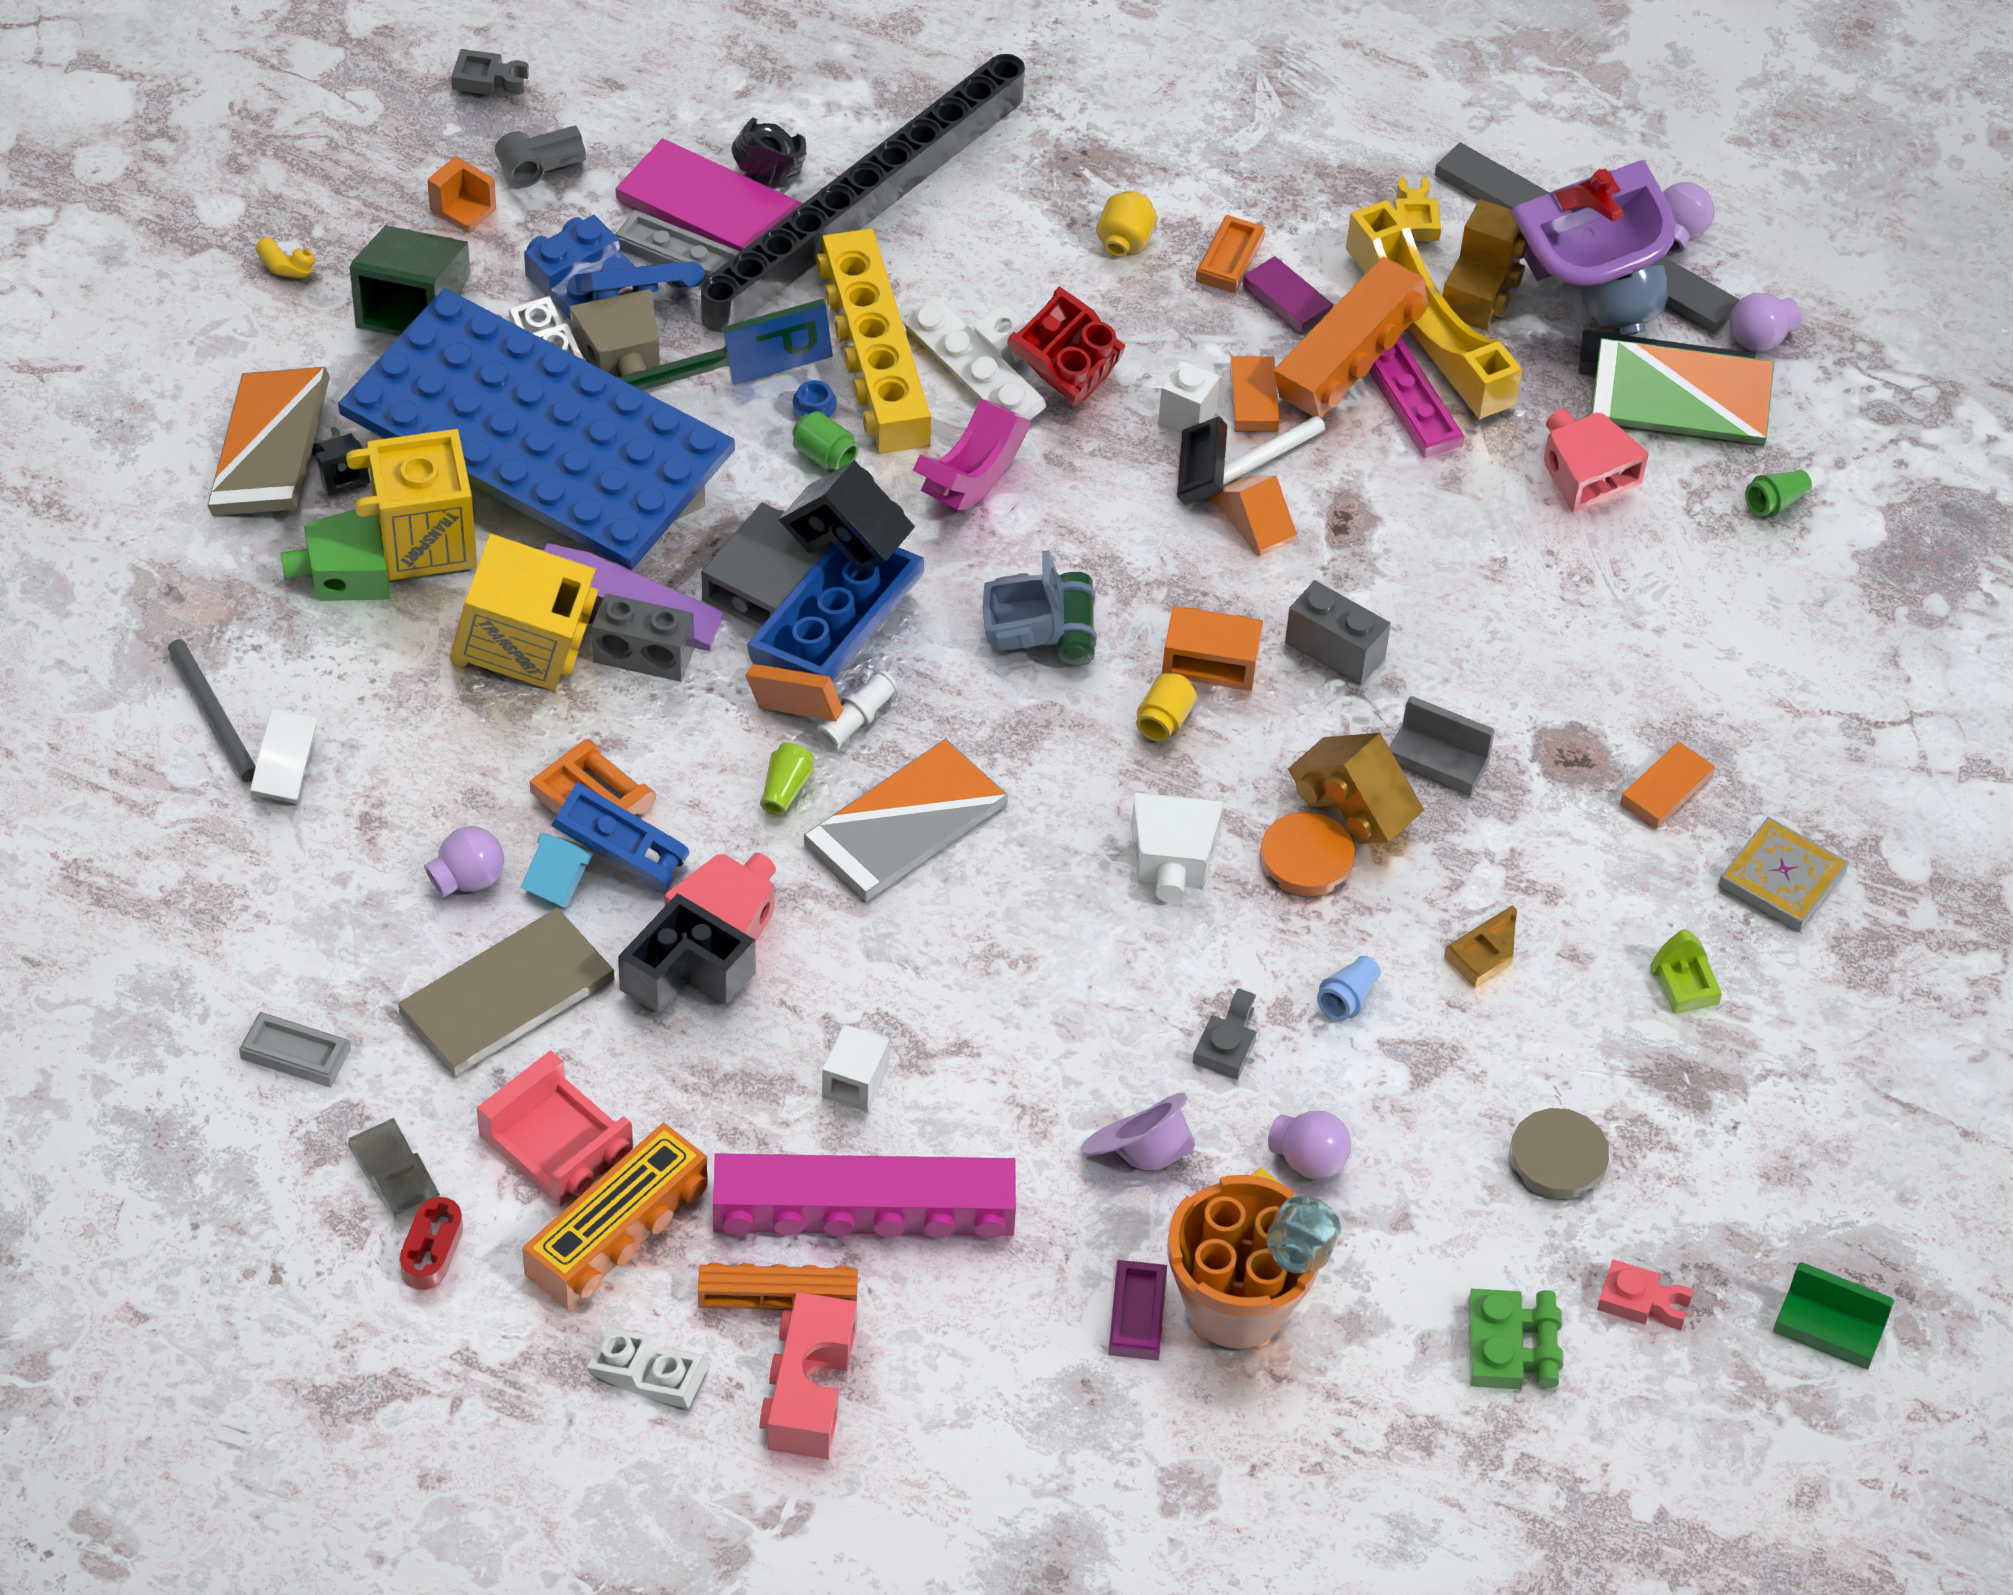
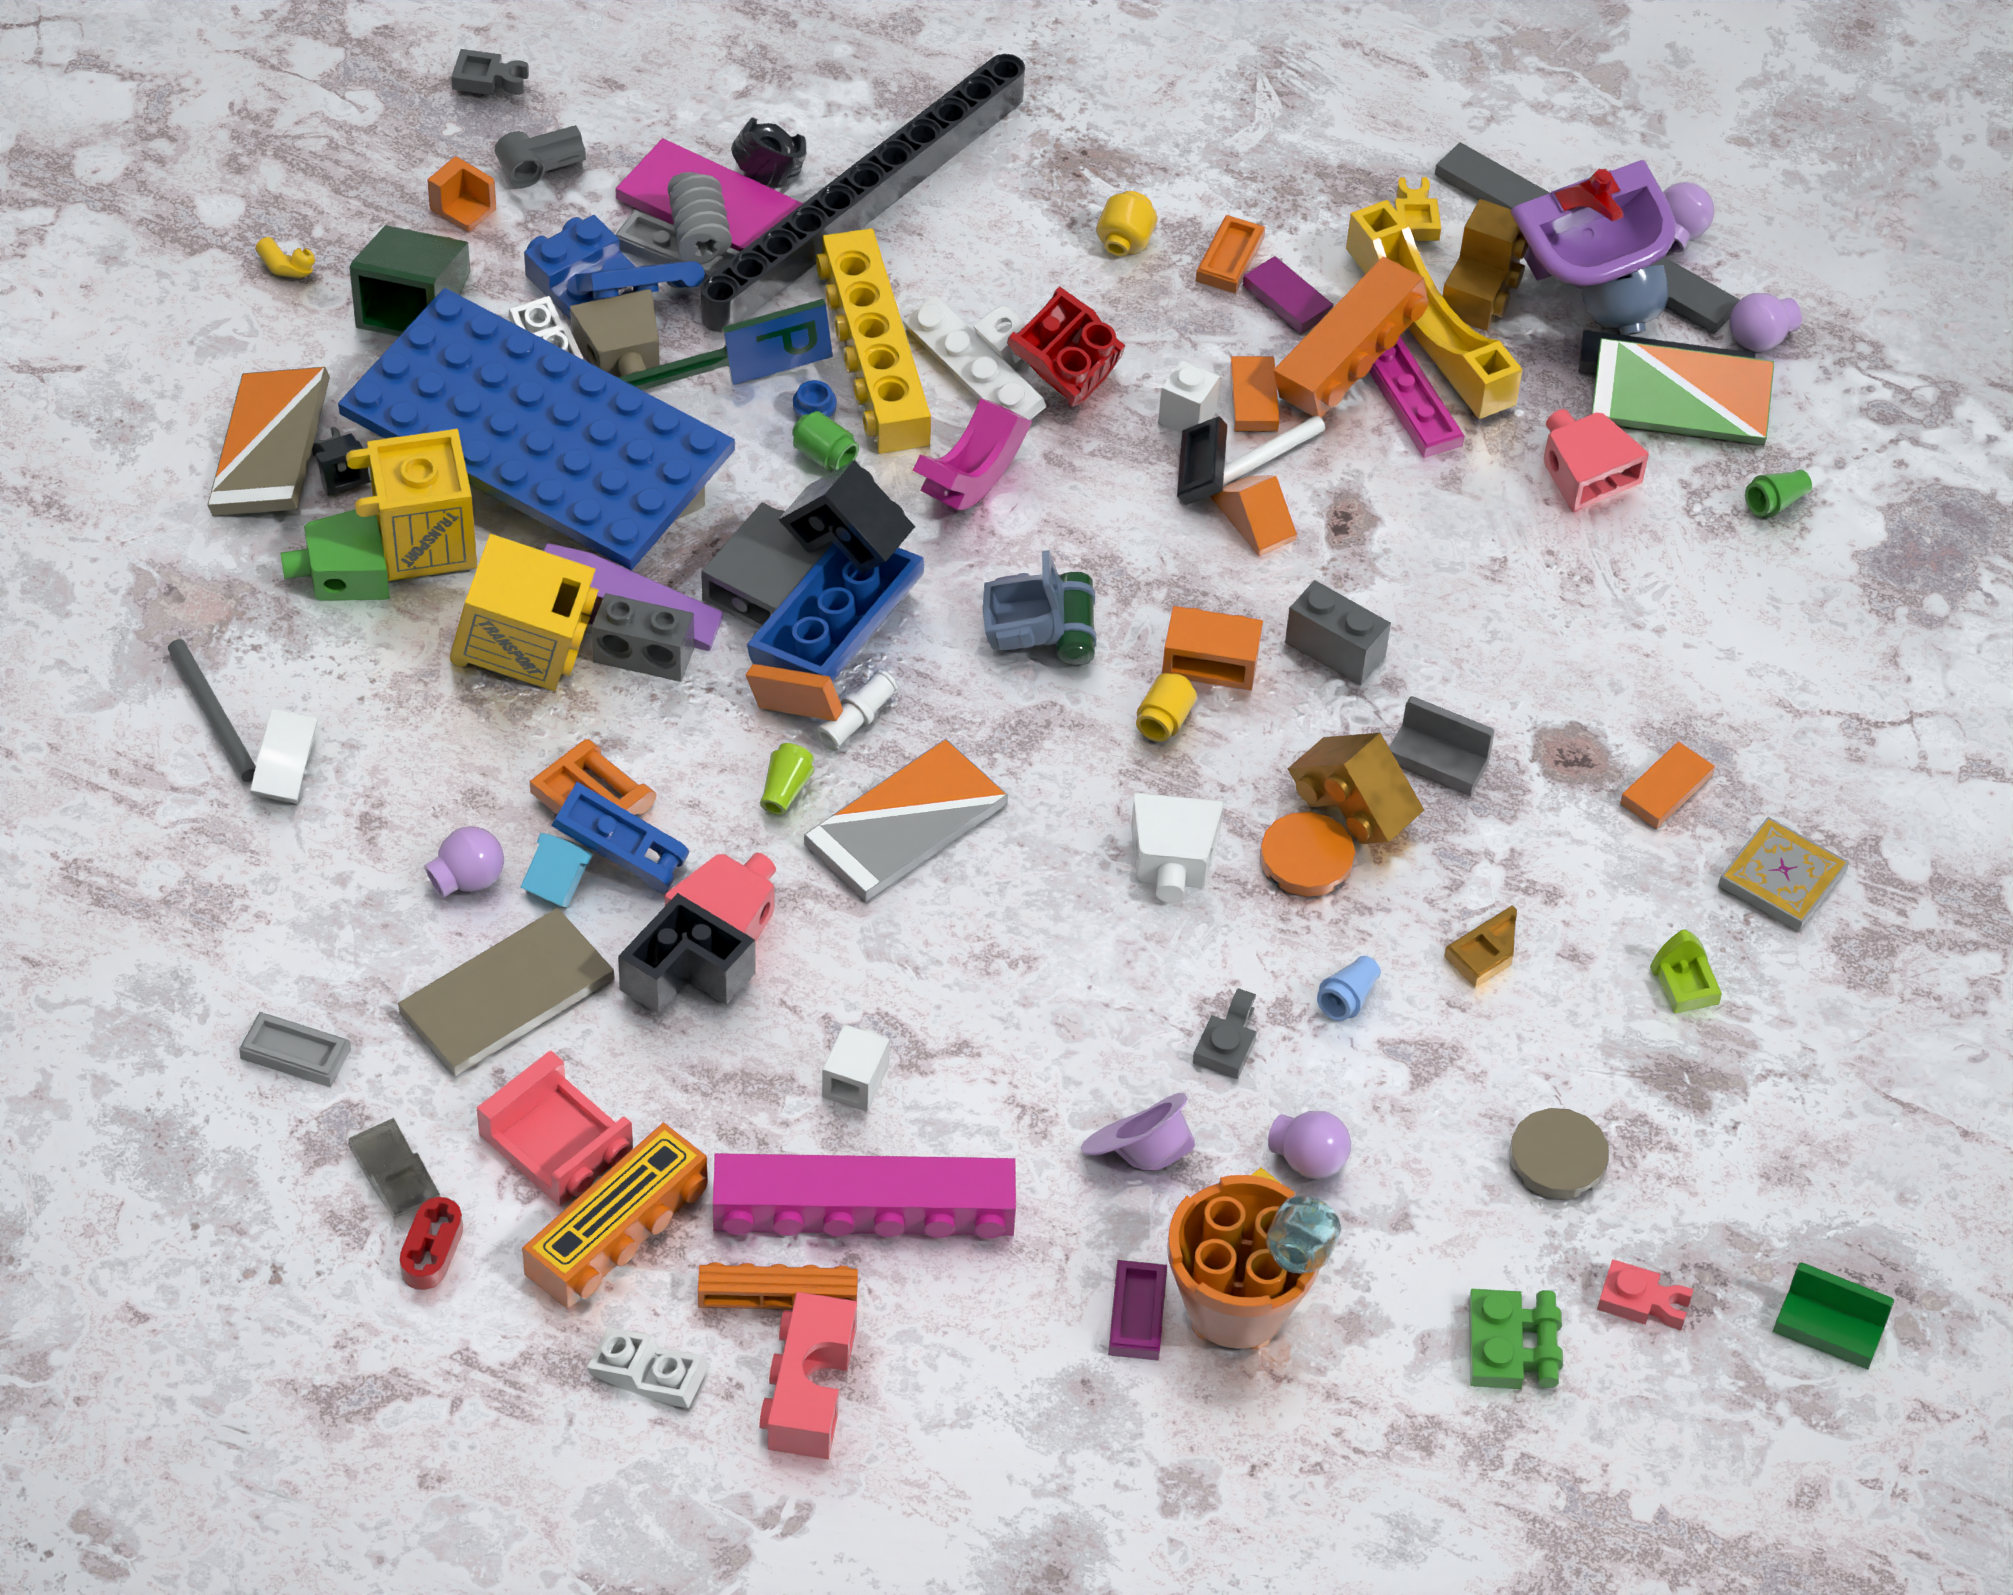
none -> light grey piece [667,172,732,264]

